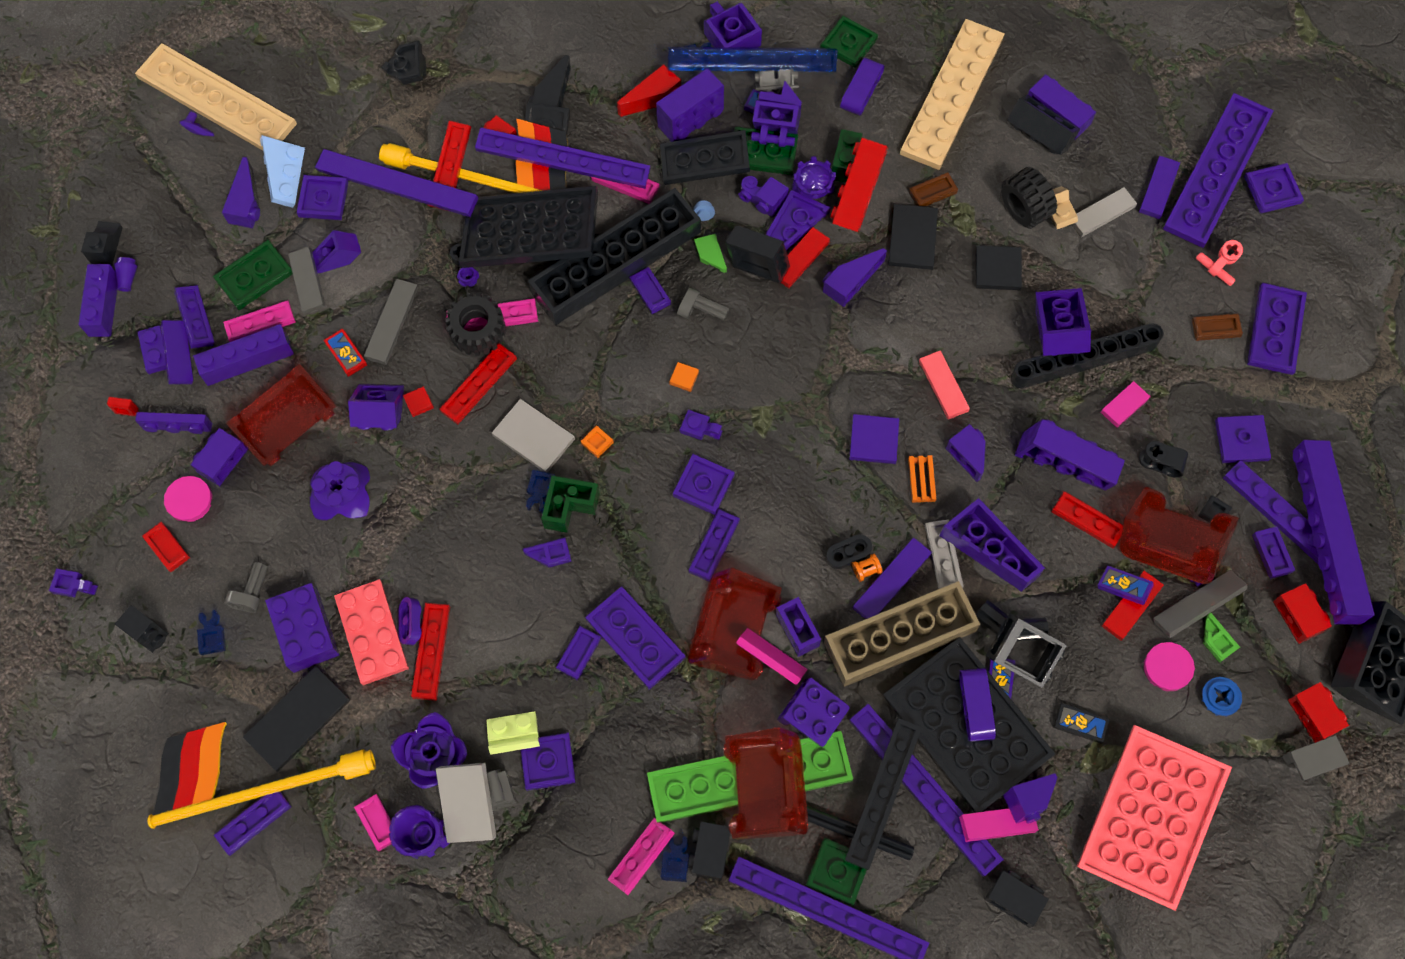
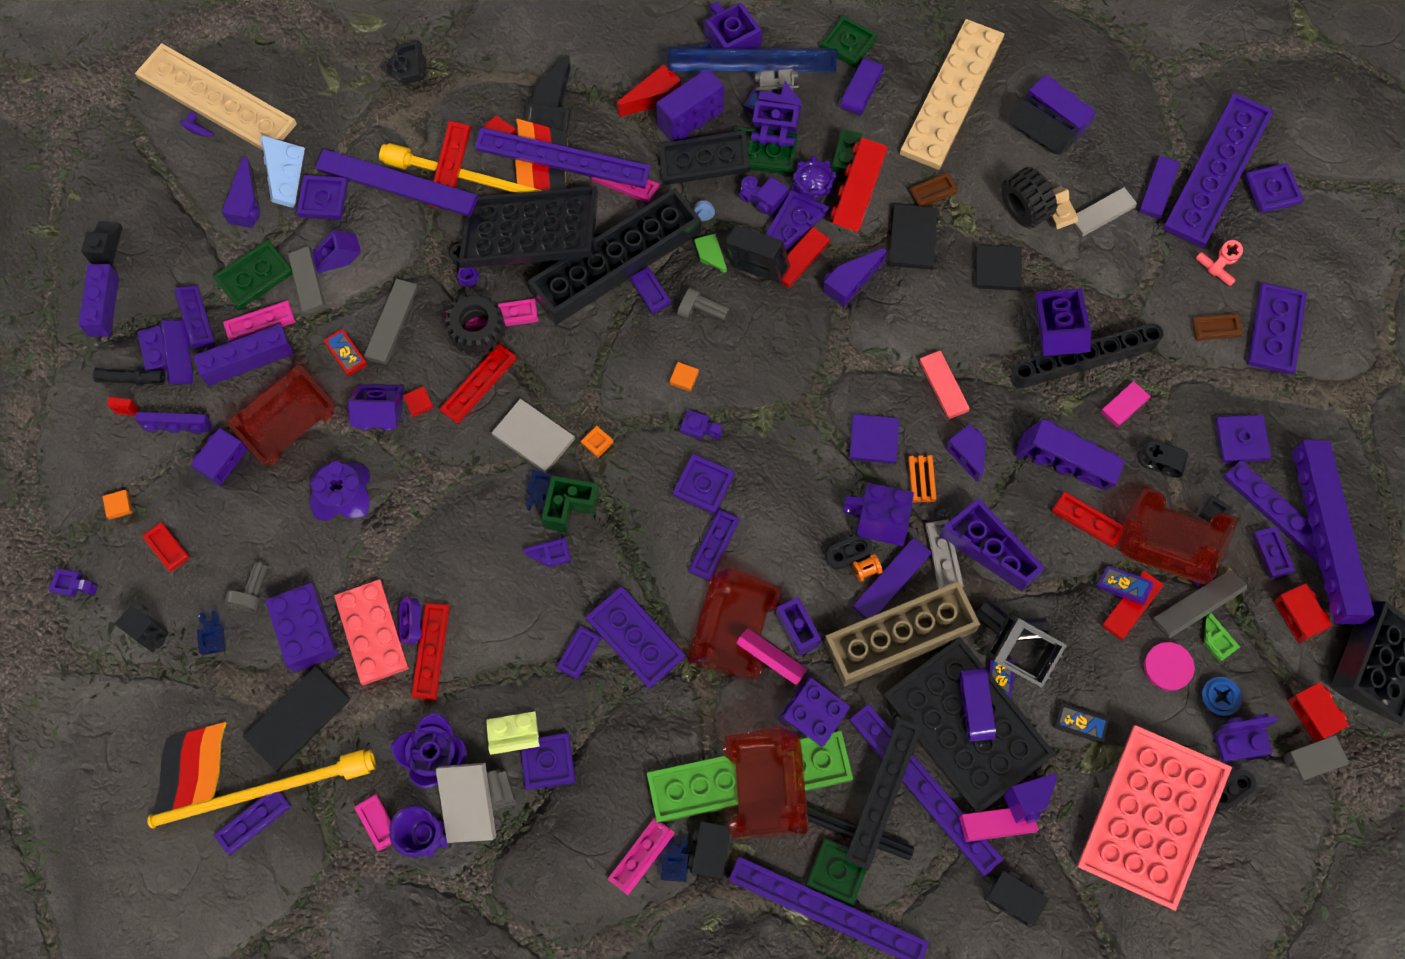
dark purple cone [114,257,138,292] -> none
dark pink tile [164,476,213,522] -> none
none -> black pin [93,368,165,386]
none -> orange tile [103,490,132,520]
none -> dark purple hinge [843,483,914,546]
none -> dark purple bracket [1214,713,1278,763]
none -> black plate [1216,770,1256,811]

